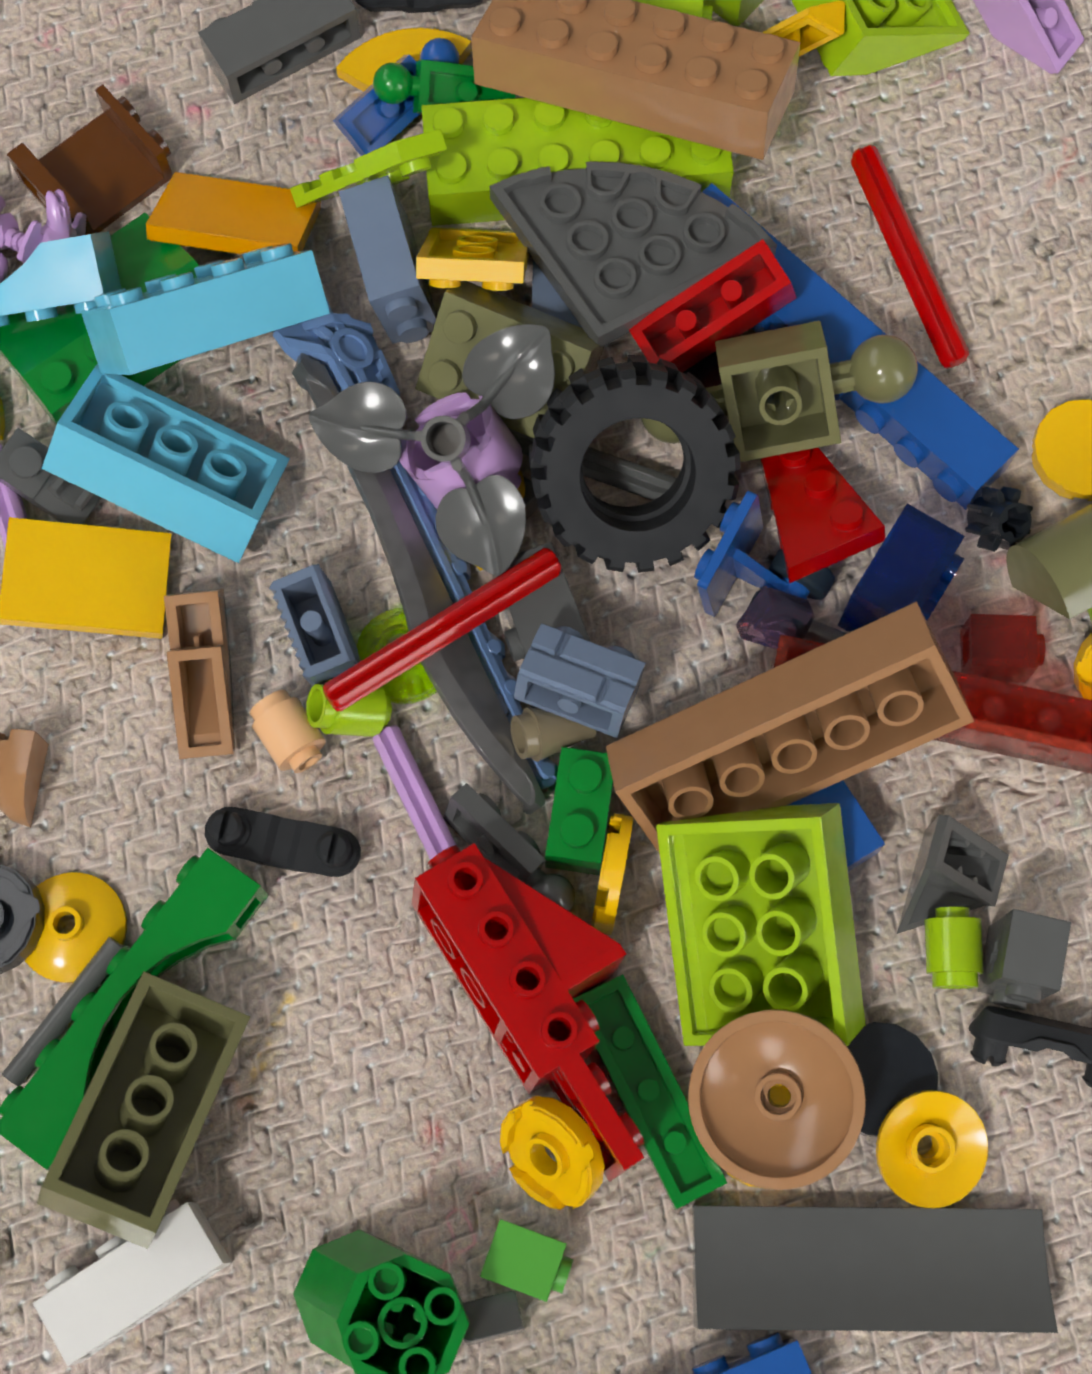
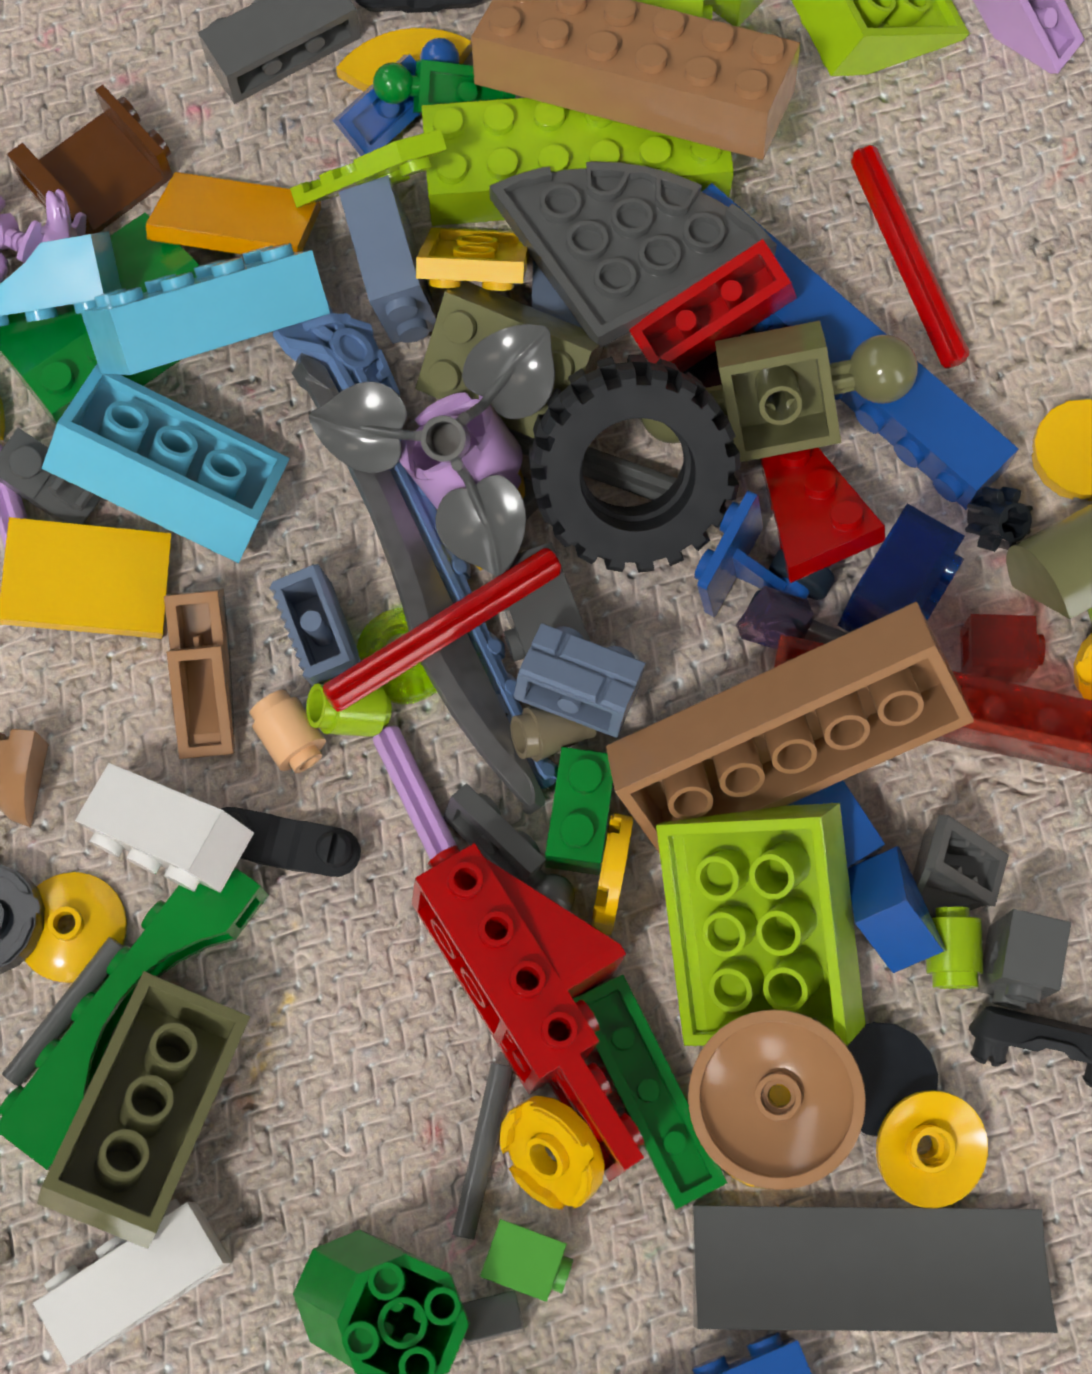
yellow slope [761,0,845,57] -> none
none -> white brick [75,763,254,893]
none -> dark grey bar [452,1063,513,1240]
none -> blue slope [848,846,947,973]

